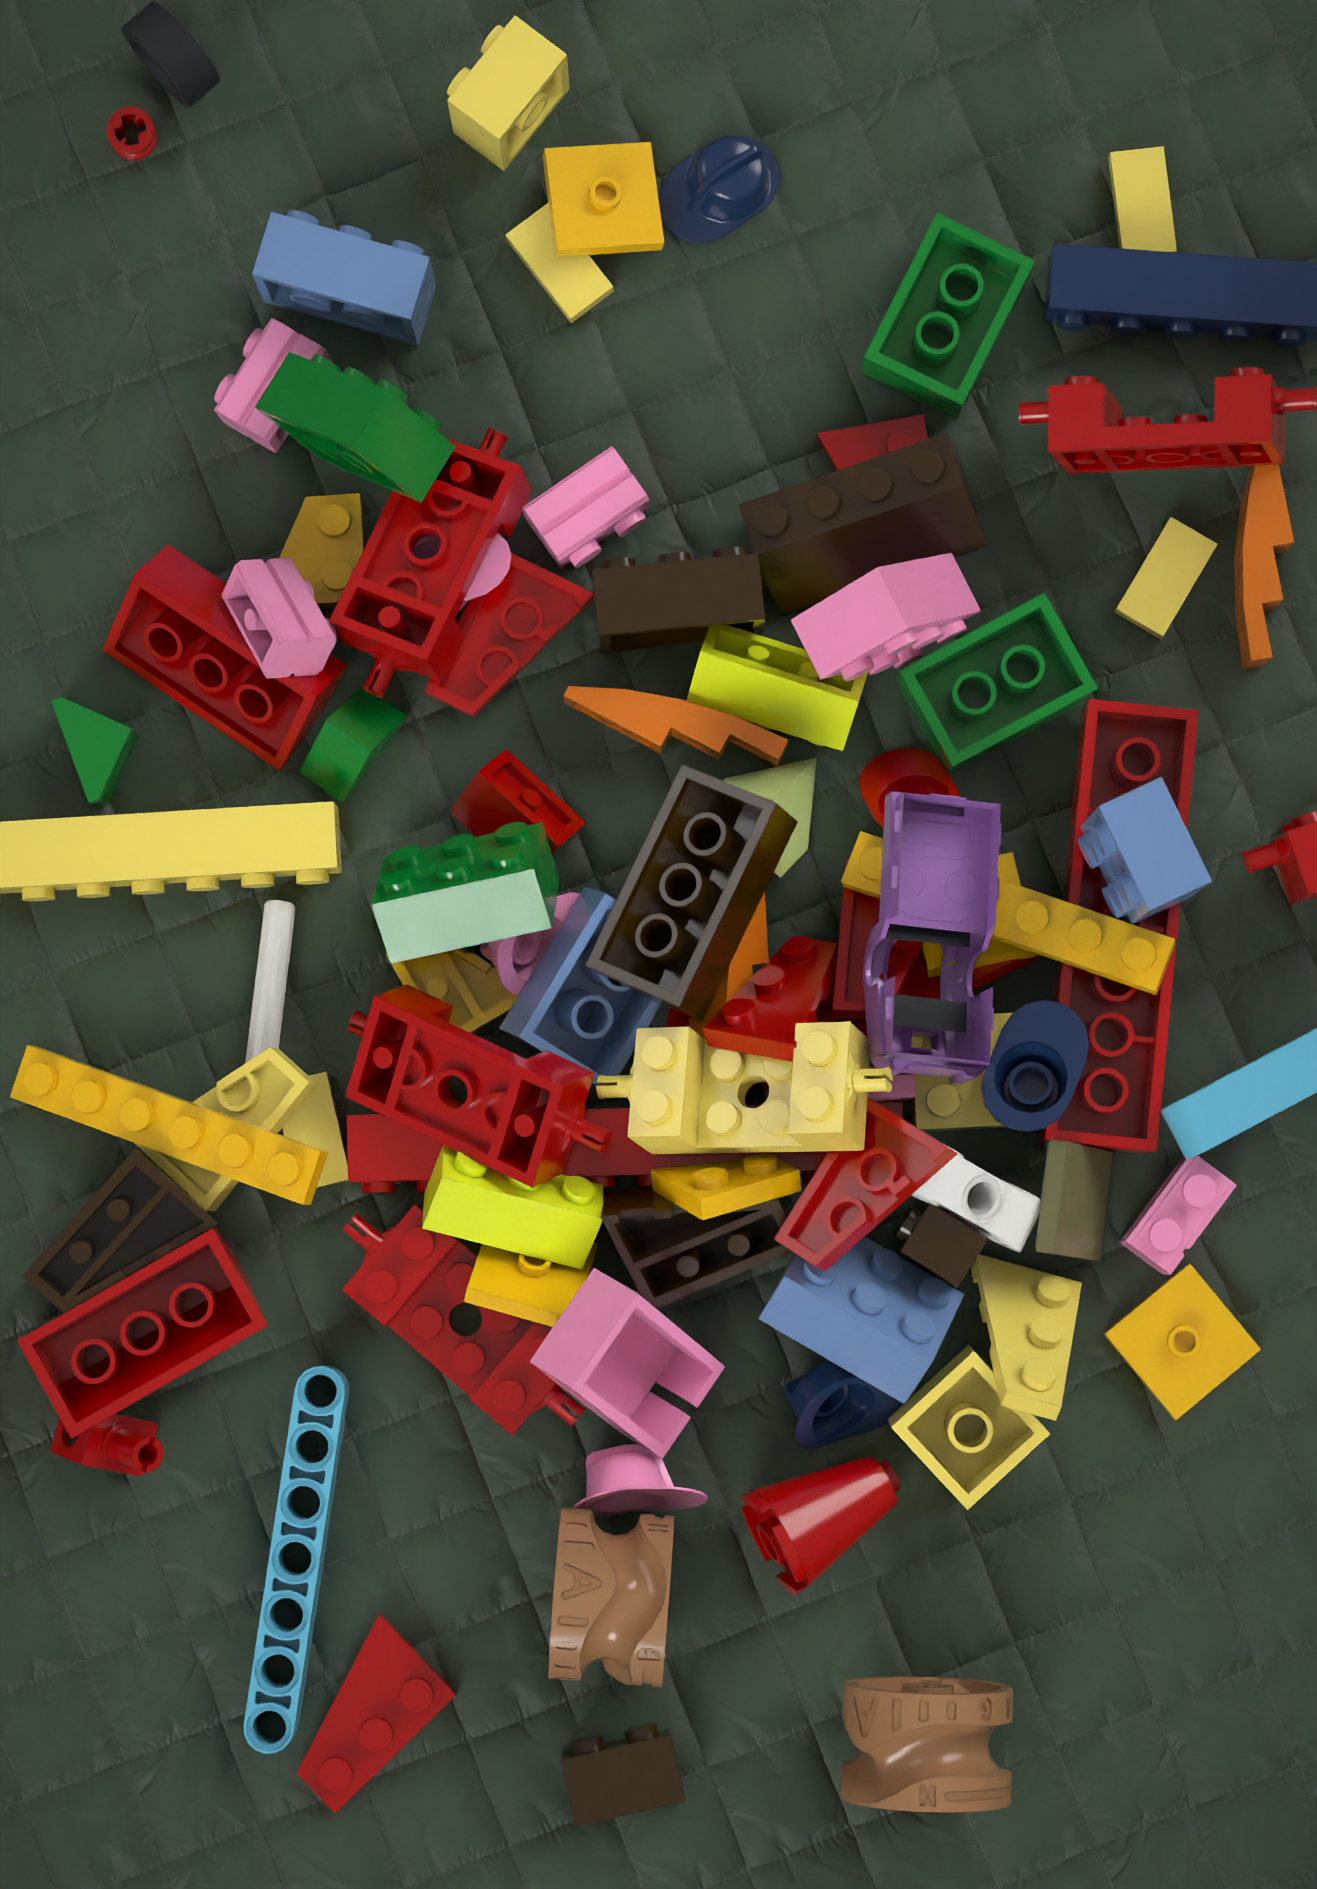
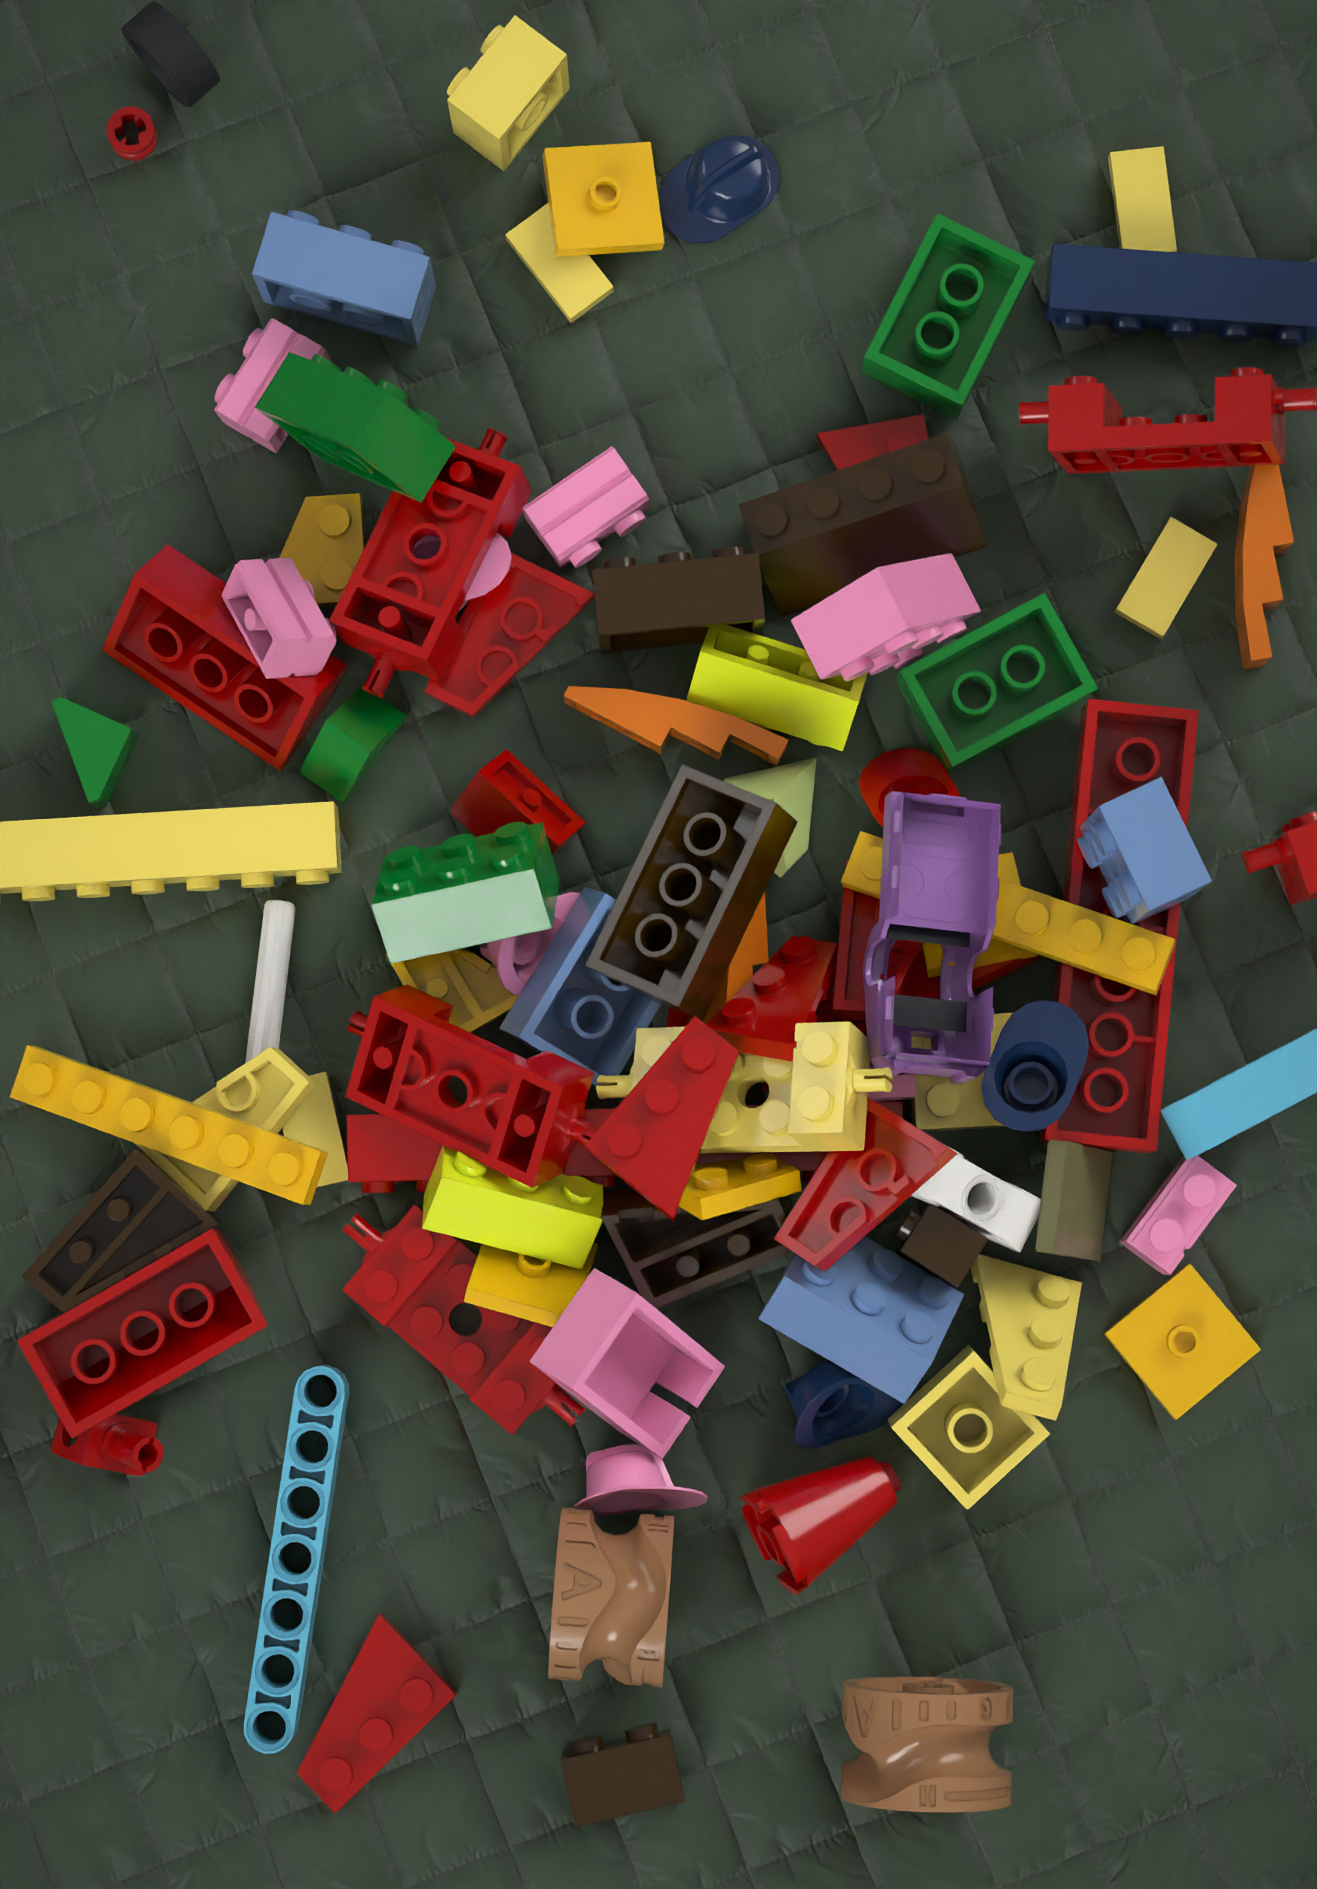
none -> red wing [585,1016,739,1221]

